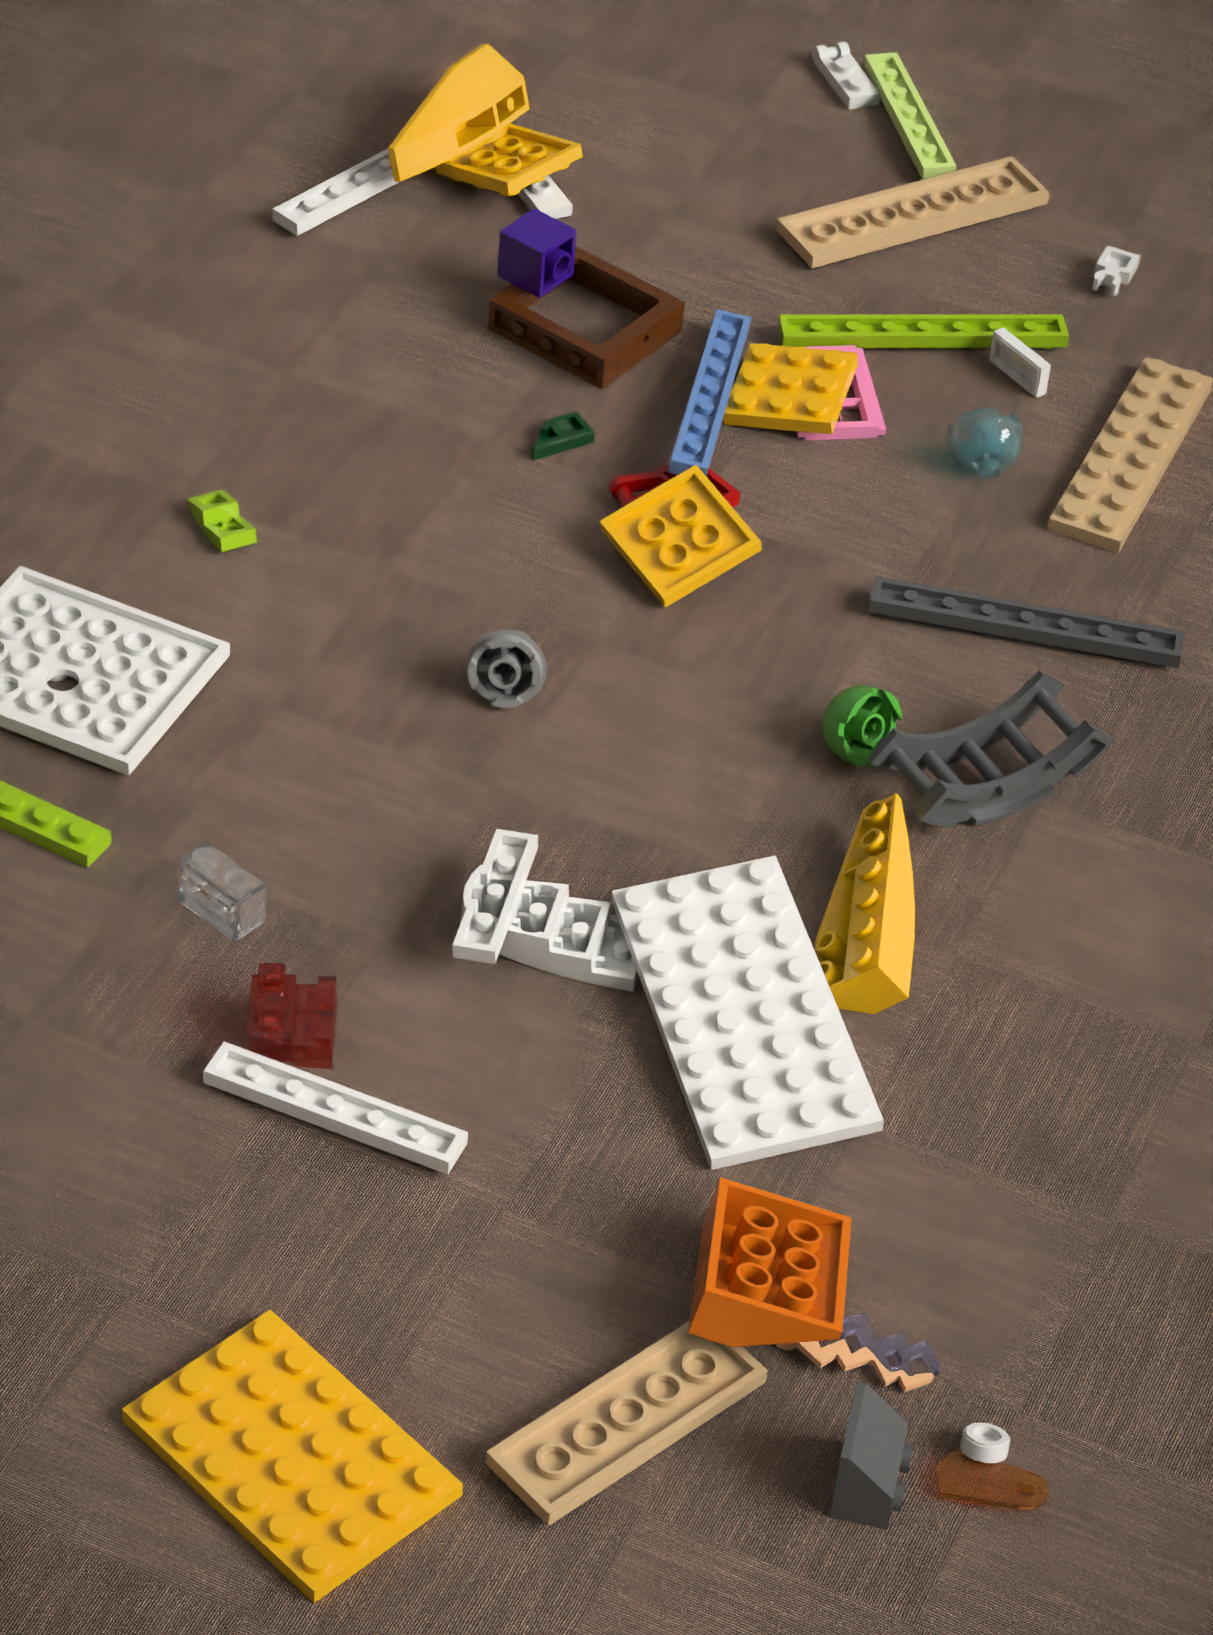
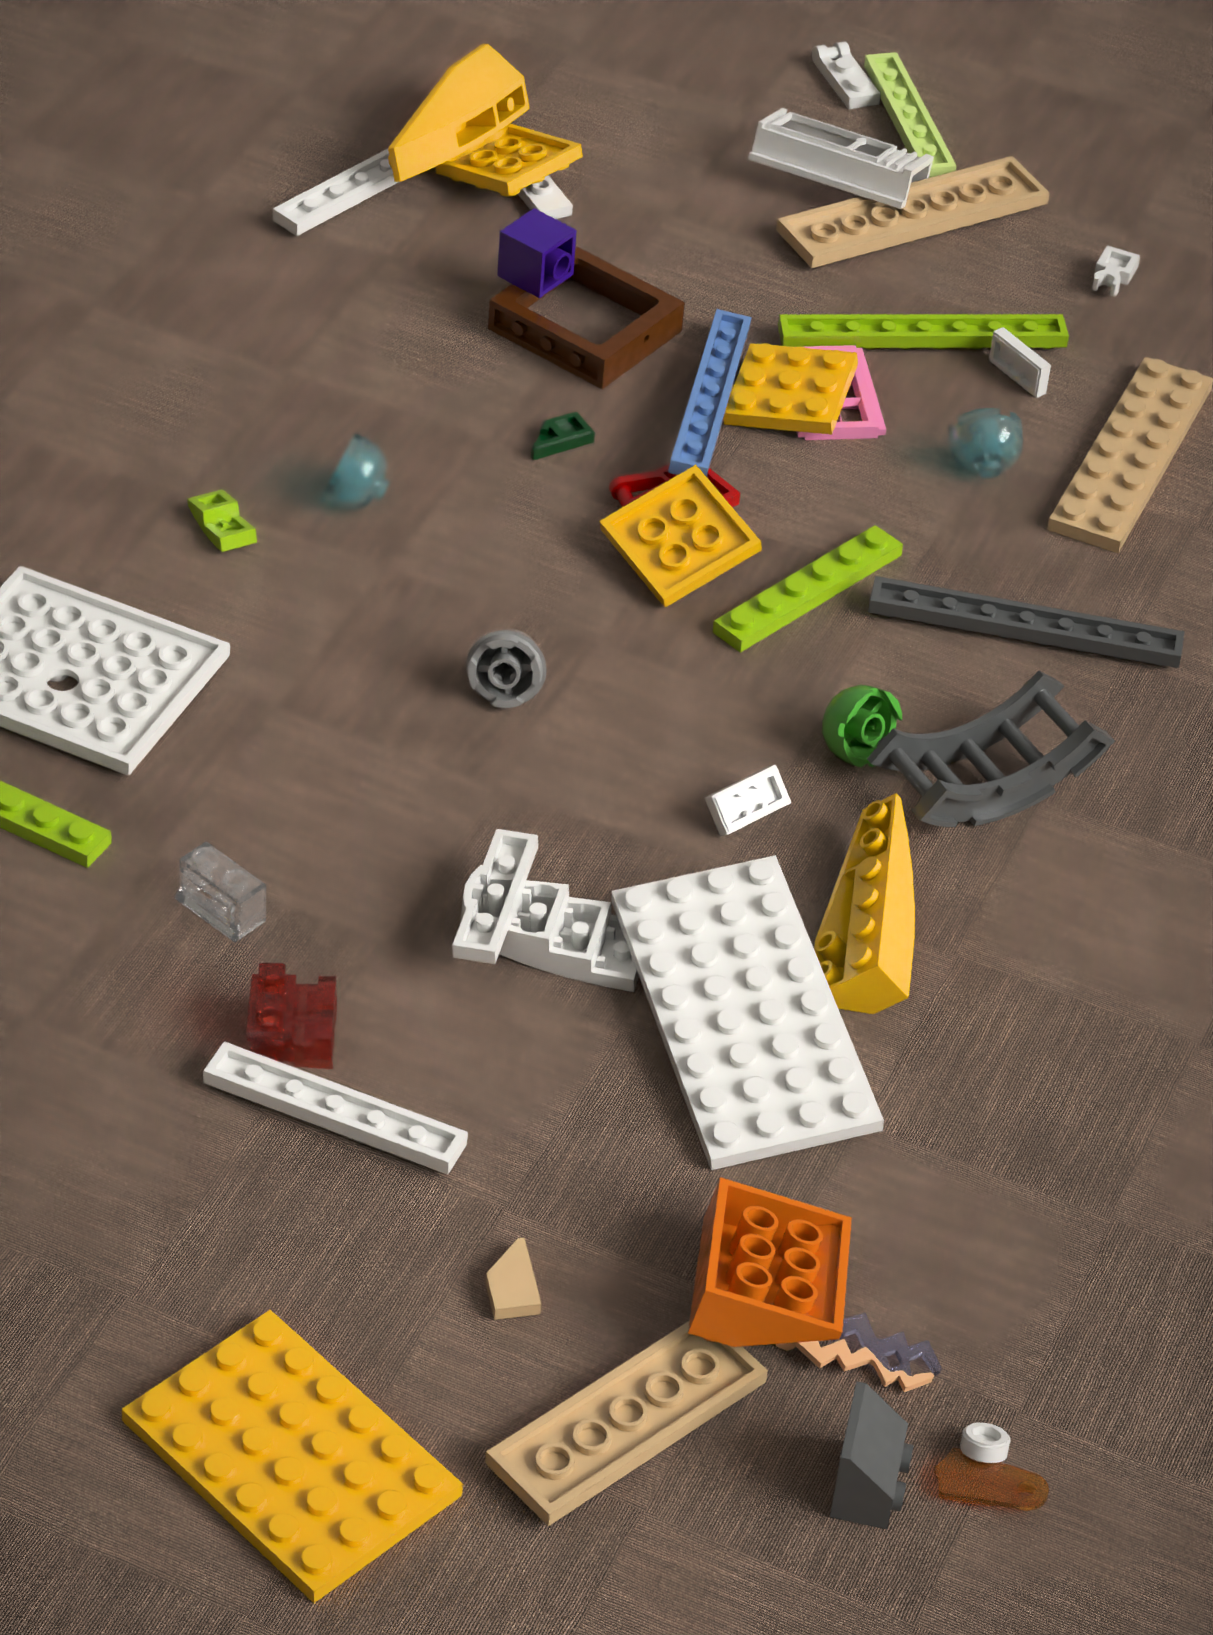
none -> clear light blue cylinder [320,432,391,511]
none -> tan tile [485,1238,541,1320]
none -> white plate [705,765,791,836]
none -> lime plate [712,525,903,653]
none -> white piece [748,108,934,209]

